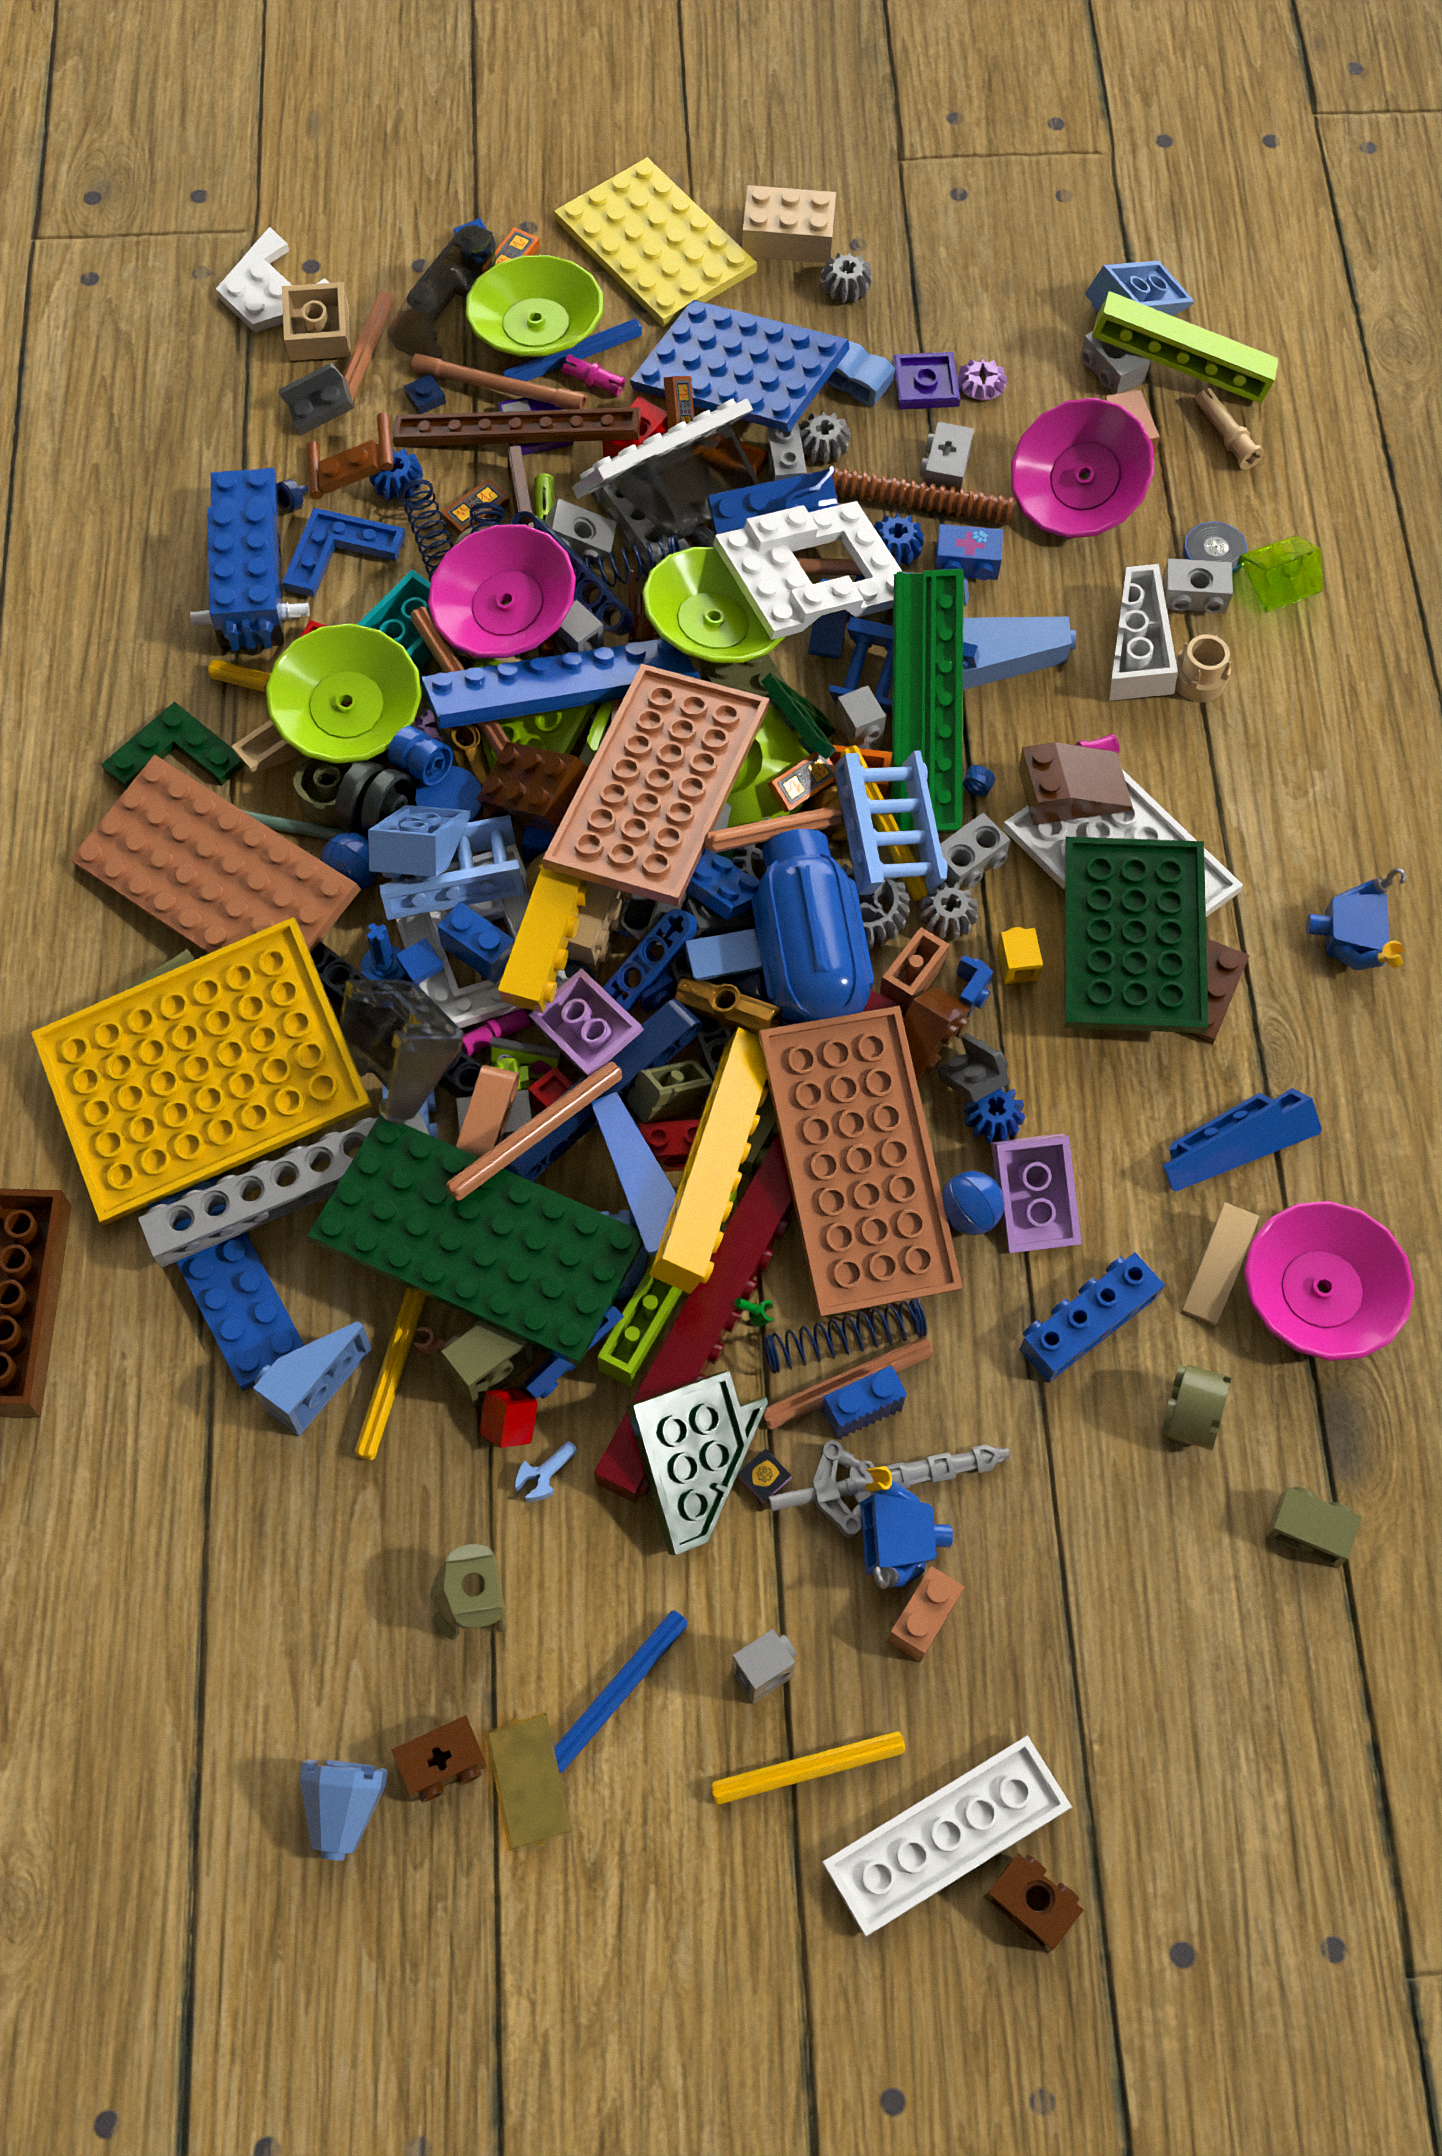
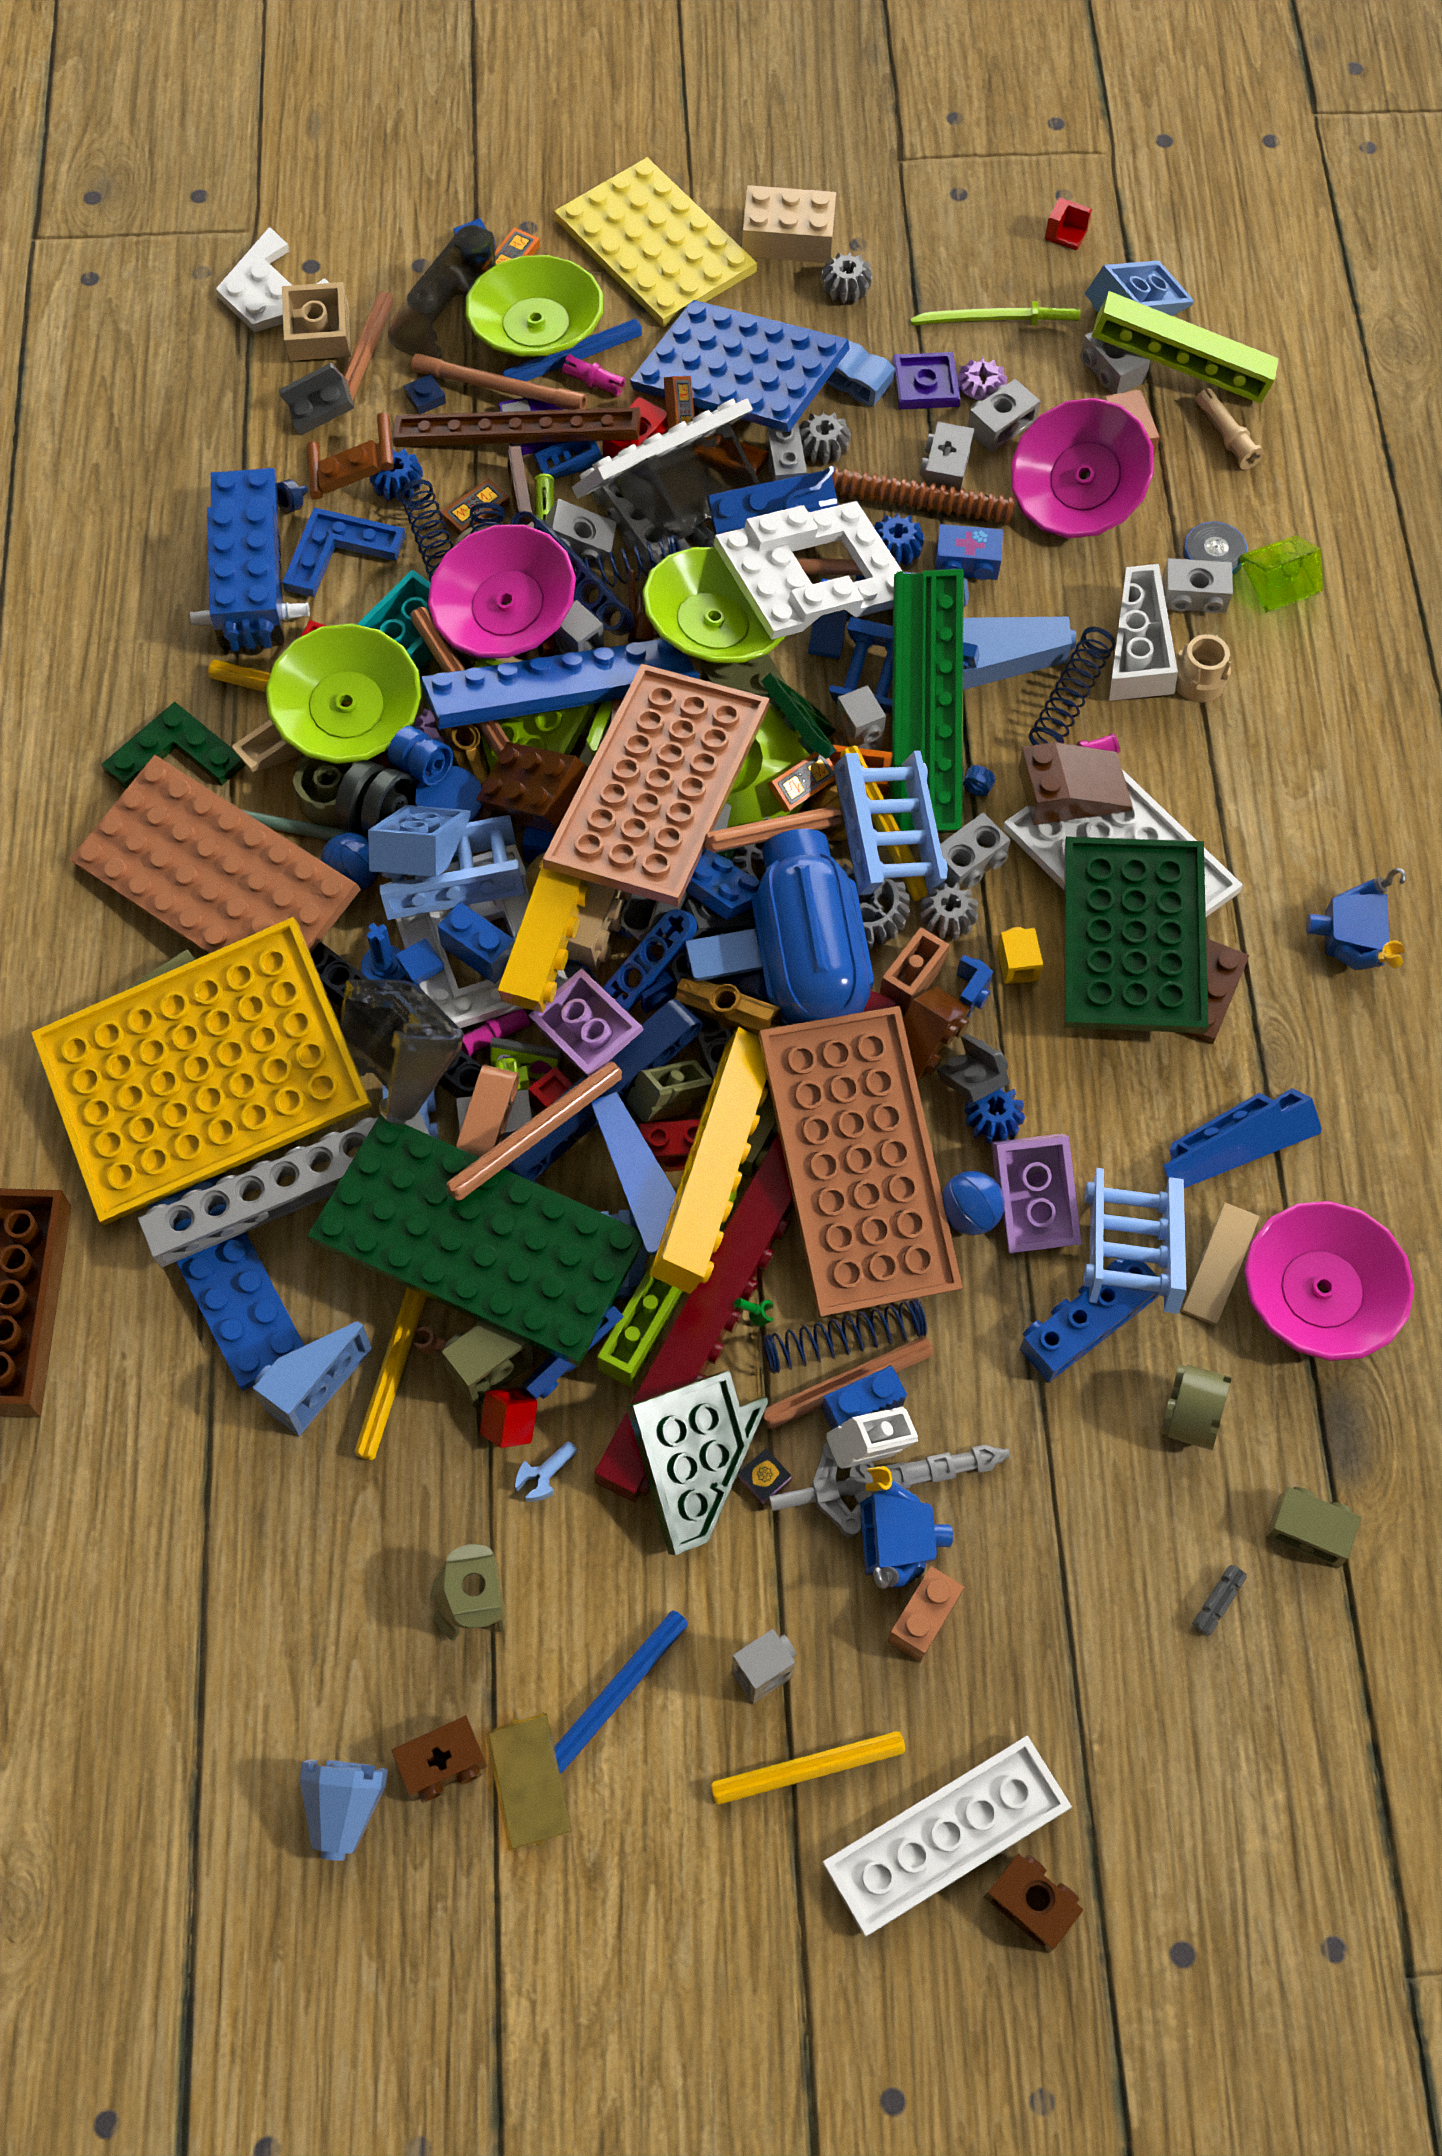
none -> blue slope [533,441,603,479]
none -> white brick [826,1406,918,1469]
none -> lime sword [911,301,1080,326]
none -> light grey brick [967,379,1041,453]
none -> dark blue piece [1028,627,1116,745]
none -> red panel [1045,197,1092,250]
none -> light blue fence [1083,1168,1186,1314]
none -> dark grey axle [1192,1565,1247,1637]

